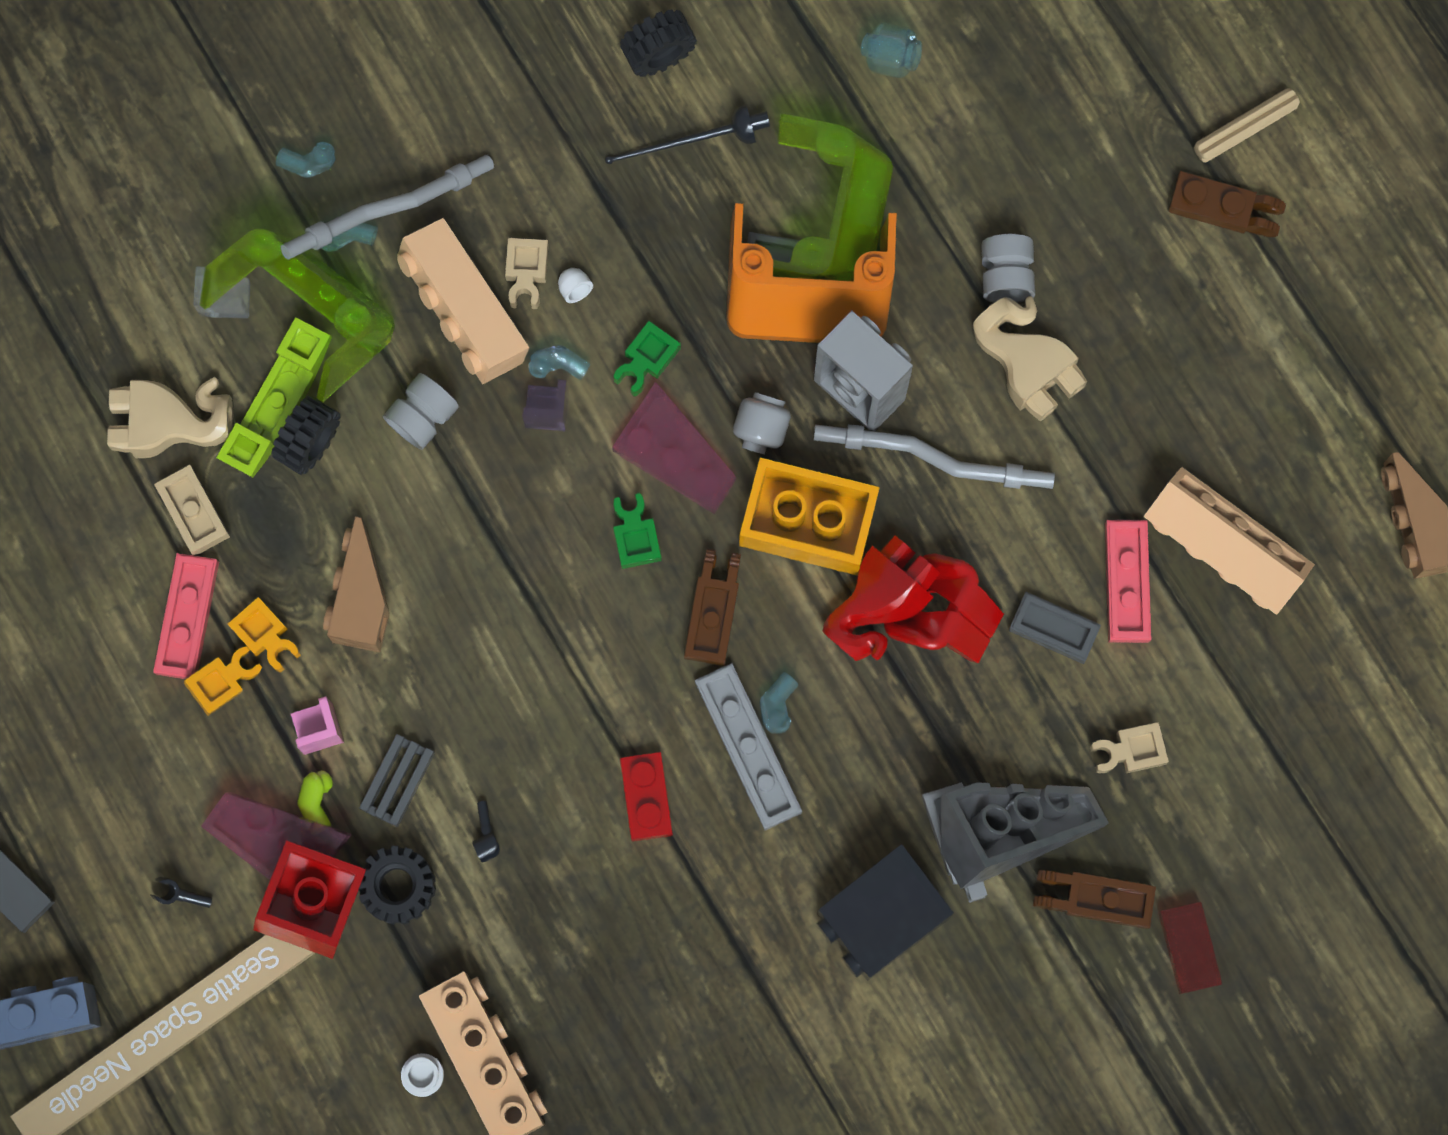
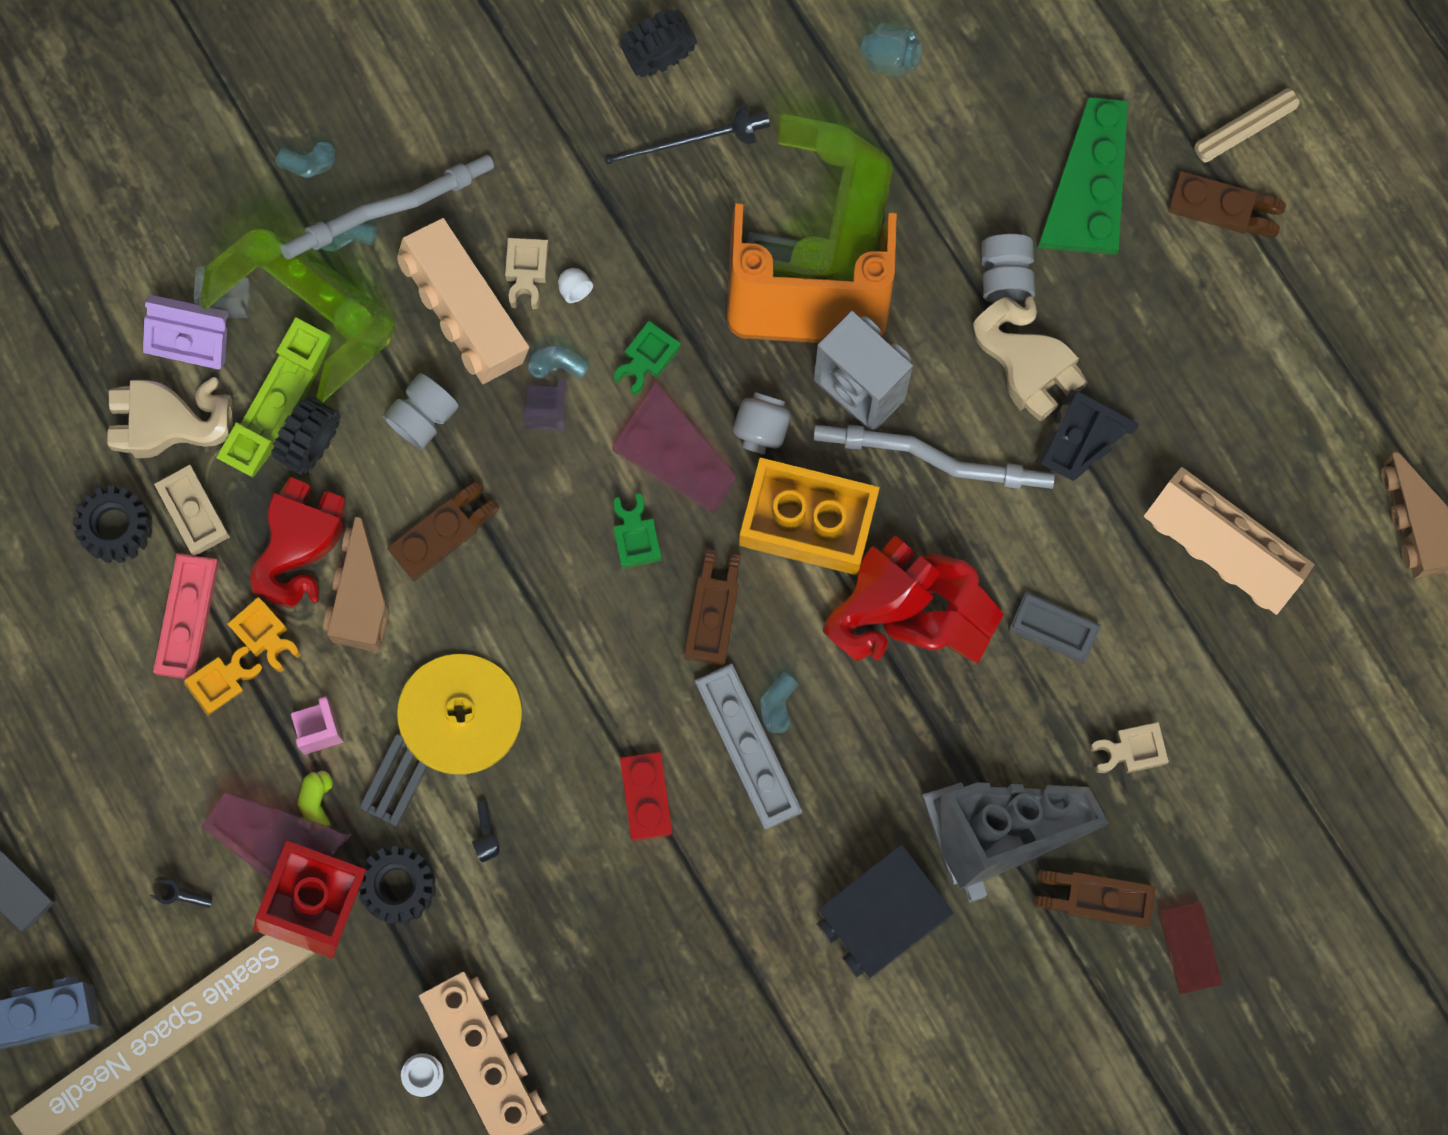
coral tile [1105,520,1151,643] -> none
none -> black tyre [73,485,153,563]
none -> lavender plate [143,295,229,370]
none -> red hips [250,477,347,609]
none -> reddish brown hinge [387,481,500,582]
none -> yellow piece [397,654,522,775]
none -> black wing [1035,389,1139,481]
none -> green wing [1038,97,1128,255]

